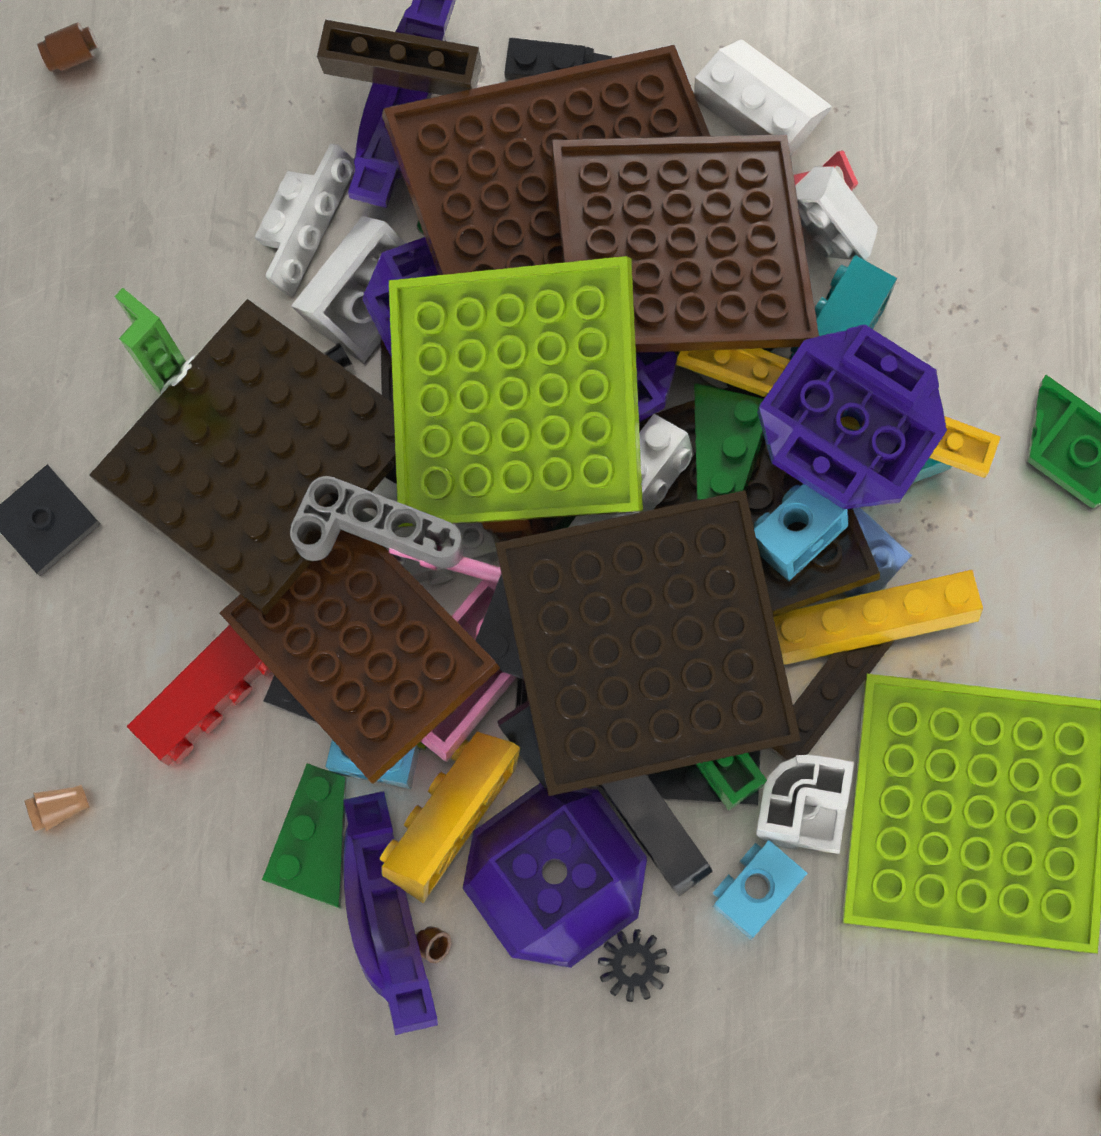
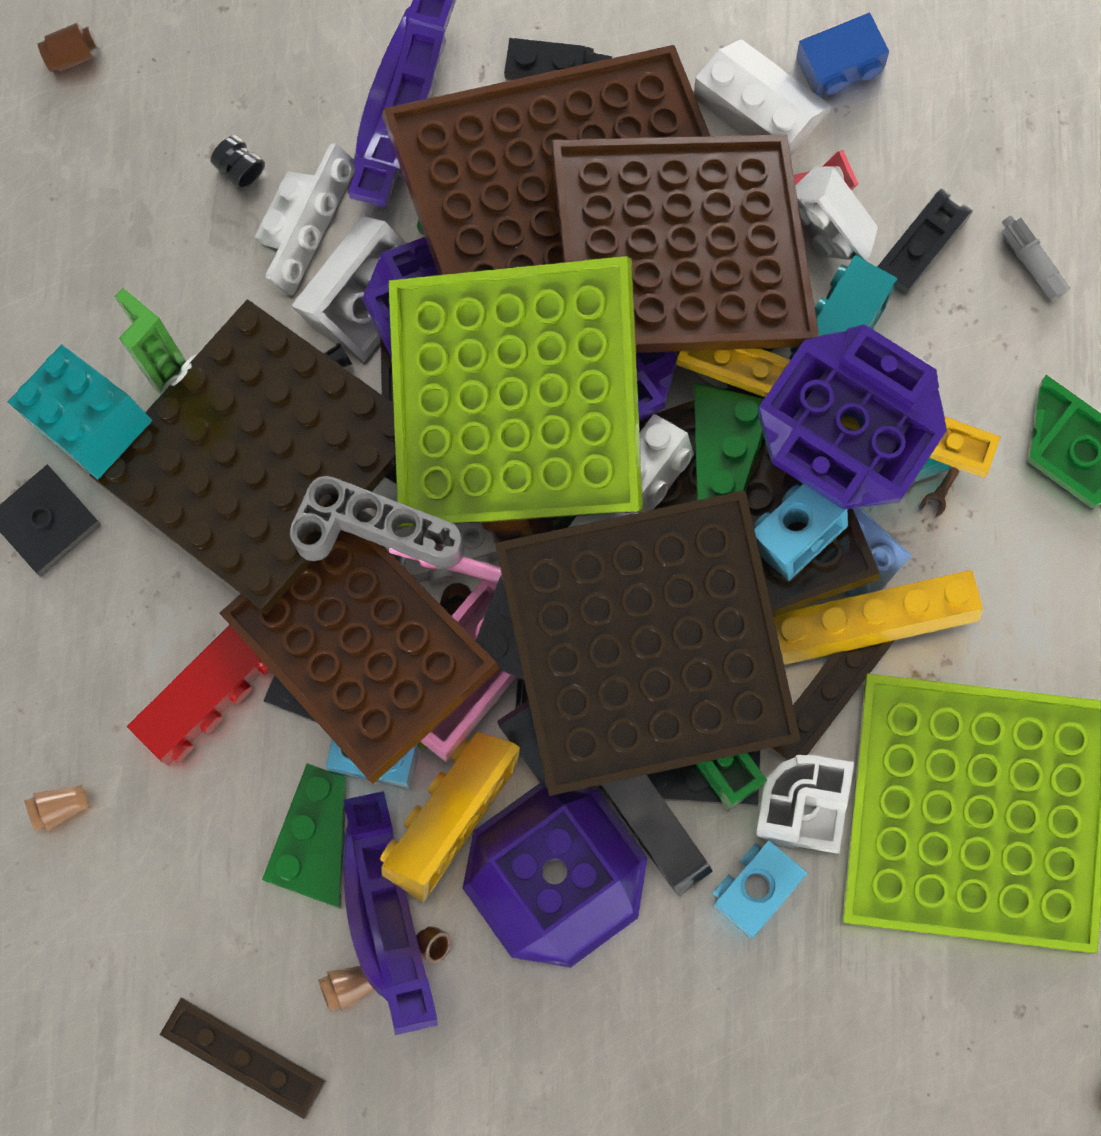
dark brown brick [317,19,482,95] -> none
black gear [598,929,670,1002] -> none
none -> teal brick [7,344,153,480]
none -> dark brown tile [160,997,327,1119]
none -> black wheel [210,135,265,190]
none -> medium nougat cone [318,966,374,1011]
none -> reddish brown hinge [440,583,472,616]
none -> blue brick [796,12,889,96]
none -> black plate [877,188,973,294]
none -> reddish brown hand [921,467,960,518]
none -> light grey piece [1001,216,1070,301]

